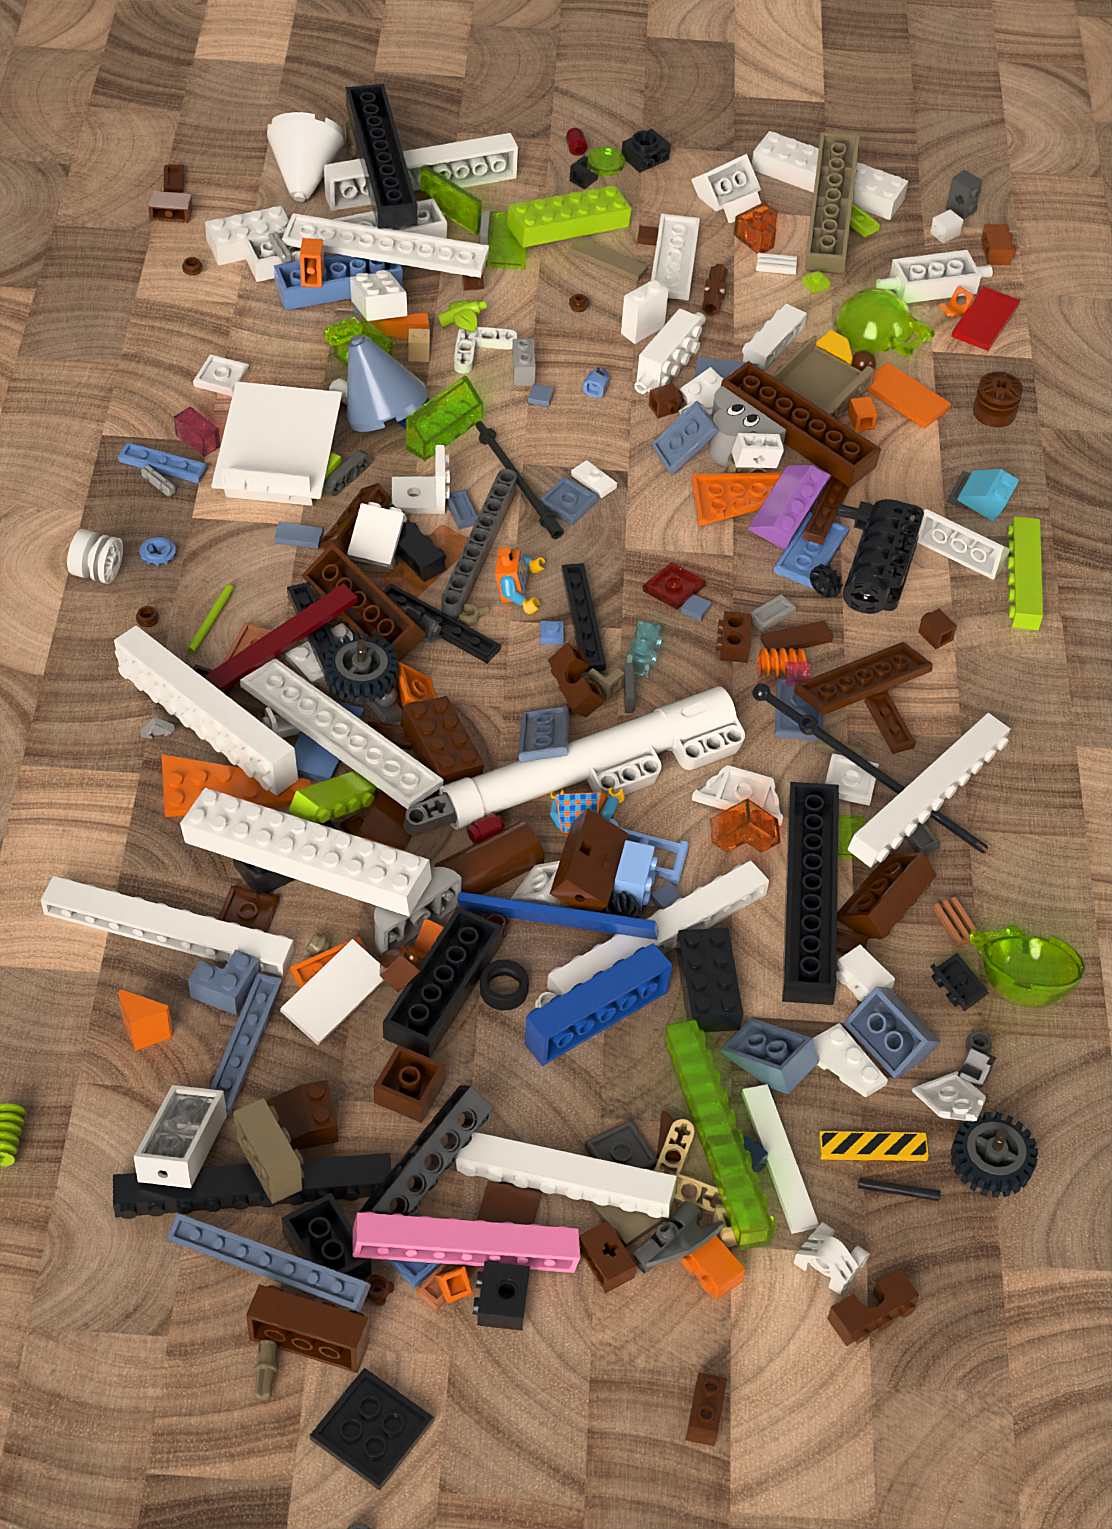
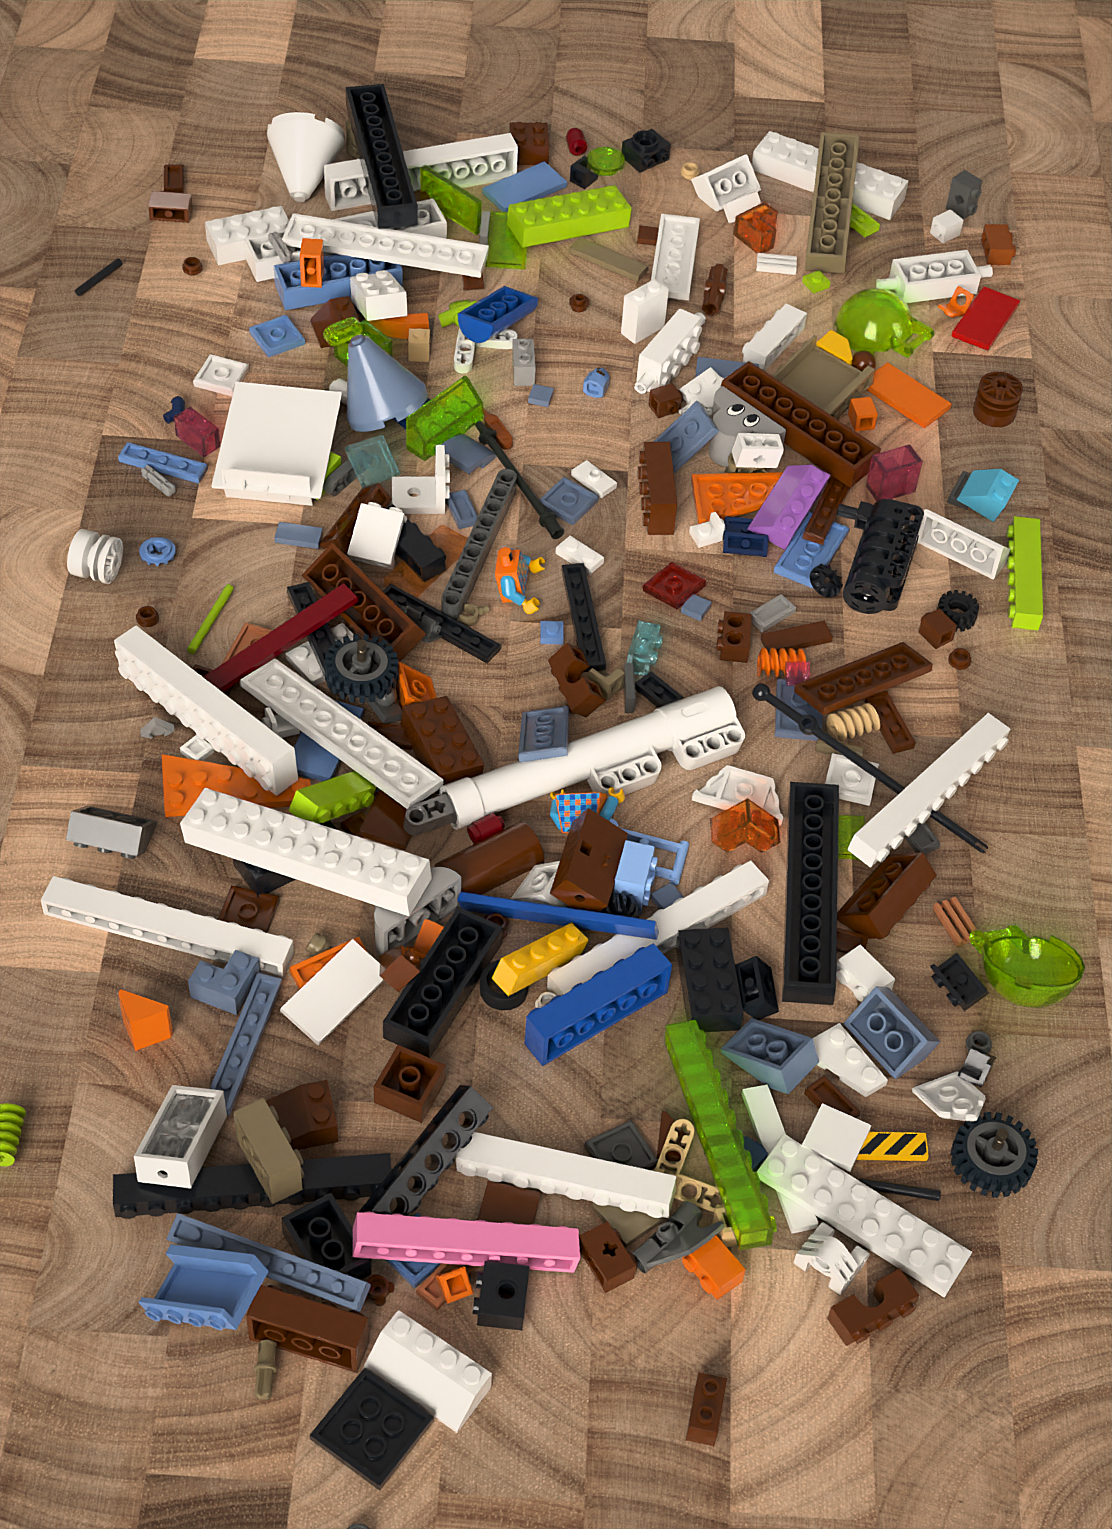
none -> slope [66,805,157,859]
none -> black bar [75,258,122,296]
none -> medium blue panel [138,1244,268,1330]
none -> dark blue arm [163,396,186,424]
none -> white tile [180,735,214,761]
none -> medium blue tile [249,315,305,357]
none -> reddish brown slope [310,296,361,348]
none -> clear light blue tile [344,435,400,488]
none -> white slope [364,1310,492,1432]
none -> sand blue slope [441,434,497,474]
none -> blue brick [458,286,538,343]
none -> dark orange piece [481,408,513,450]
none -> medium blue tile [482,161,567,214]
none -> yellow brick [492,923,588,996]
none -> reddish brown brick [509,122,549,165]
none -> white plate [556,536,604,575]
none -> black plate [635,671,684,708]
none -> reddish brown brick [637,442,678,535]
none -> tan plate [680,162,700,180]
none -> white bracket [689,512,725,548]
none -> dark blue slope [723,516,768,557]
none -> black brick [735,956,779,1020]
none -> white plate [755,1134,972,1298]
none -> white tile [802,1103,871,1172]
none -> reddish brown tile [804,1075,861,1118]
none -> tan piece [826,703,880,741]
none -> clear pink brick [866,444,923,501]
none -> black tyre [937,590,979,632]
none -> reddish brown plate [948,648,971,670]

